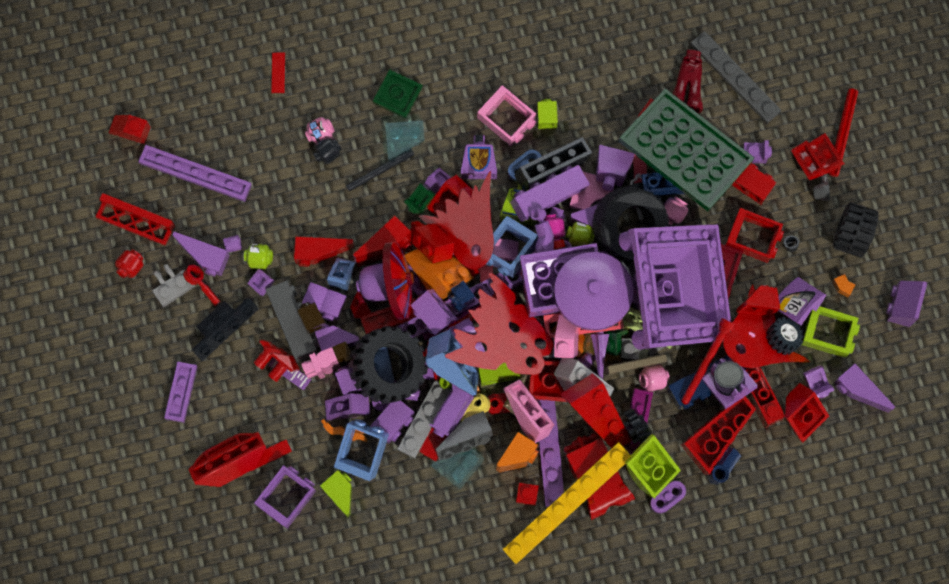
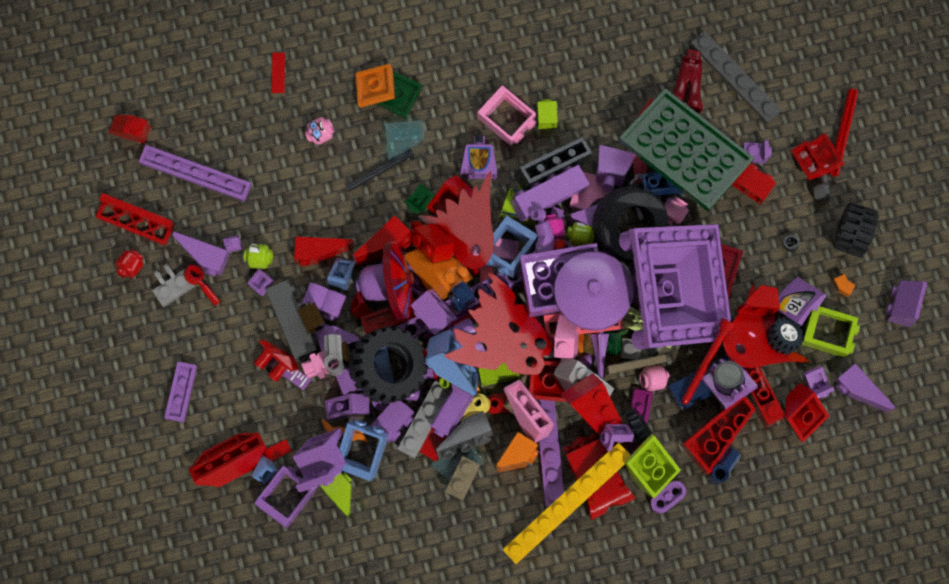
black bracket [192,297,258,361] -> none
black head [313,137,342,164] -> none
medium lavender slope [424,168,451,194] -> none
medium blue plate [508,150,541,181] -> none
red plate [516,483,539,506] -> none
red window [725,208,784,263] -> none
none -> medium blue slope [252,456,278,484]
none -> medium lavender bracket [292,428,346,493]
none -> light grey piece [324,334,344,376]
none -> orange tile [355,63,395,108]
none -> dark tan plate [445,456,480,501]
none -> medium lavender bracket [600,424,634,451]

